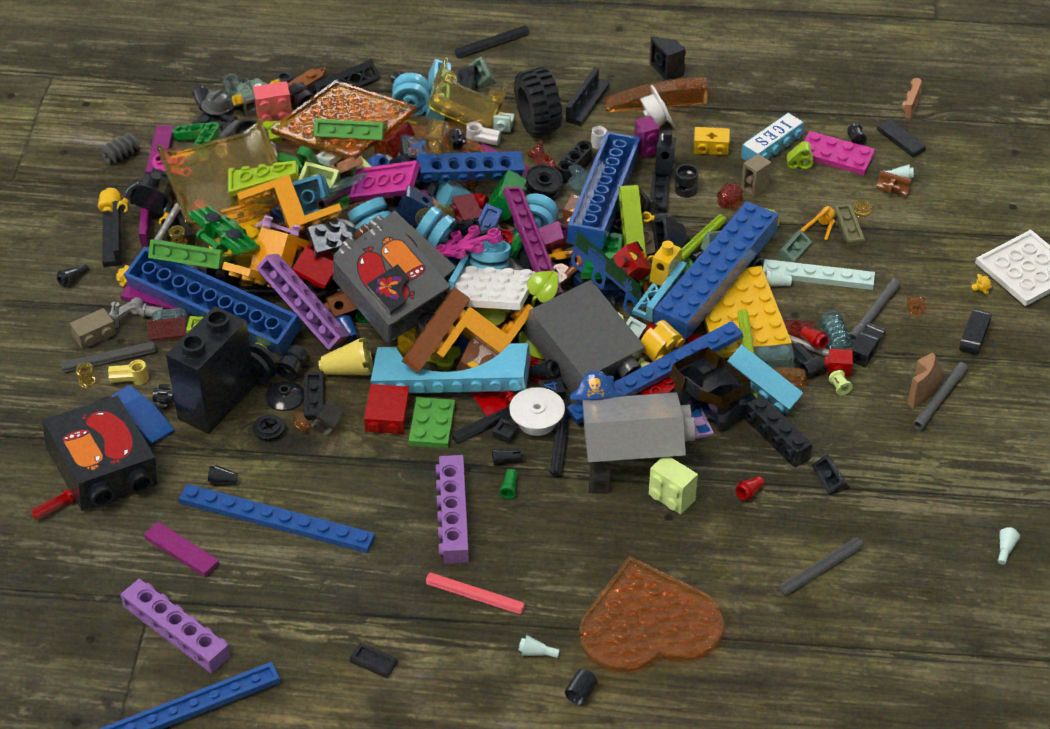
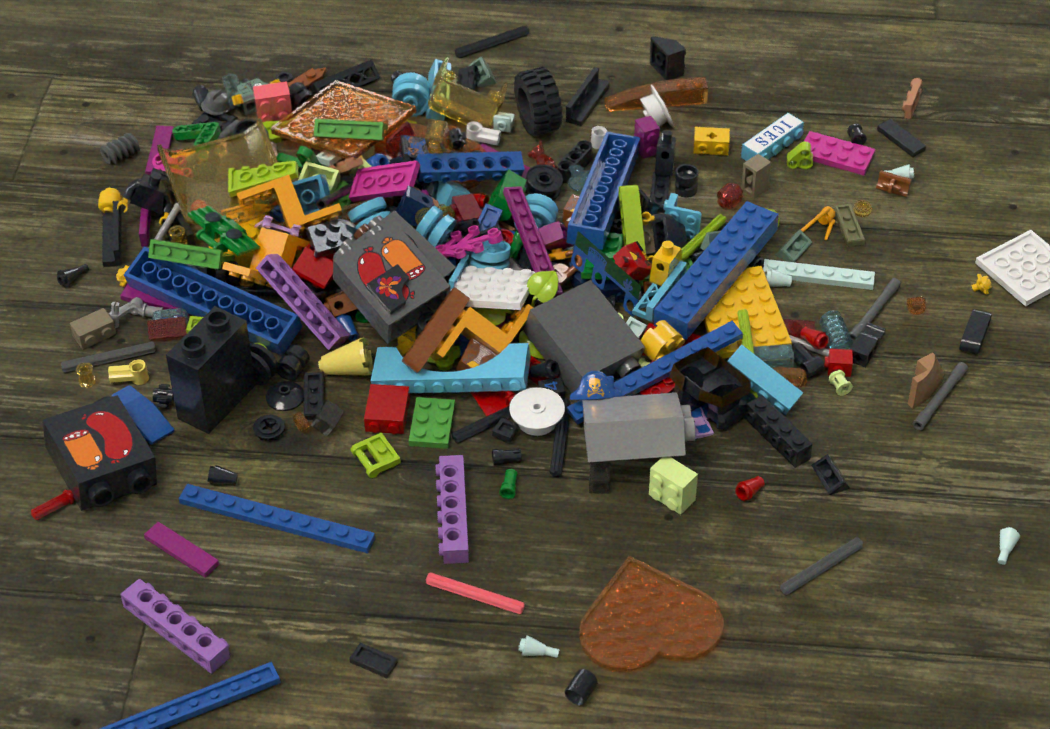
clear light blue piece [329,172,367,193] -> none
none -> lime plate [350,433,401,478]
none -> medium azure bracket [663,193,702,239]

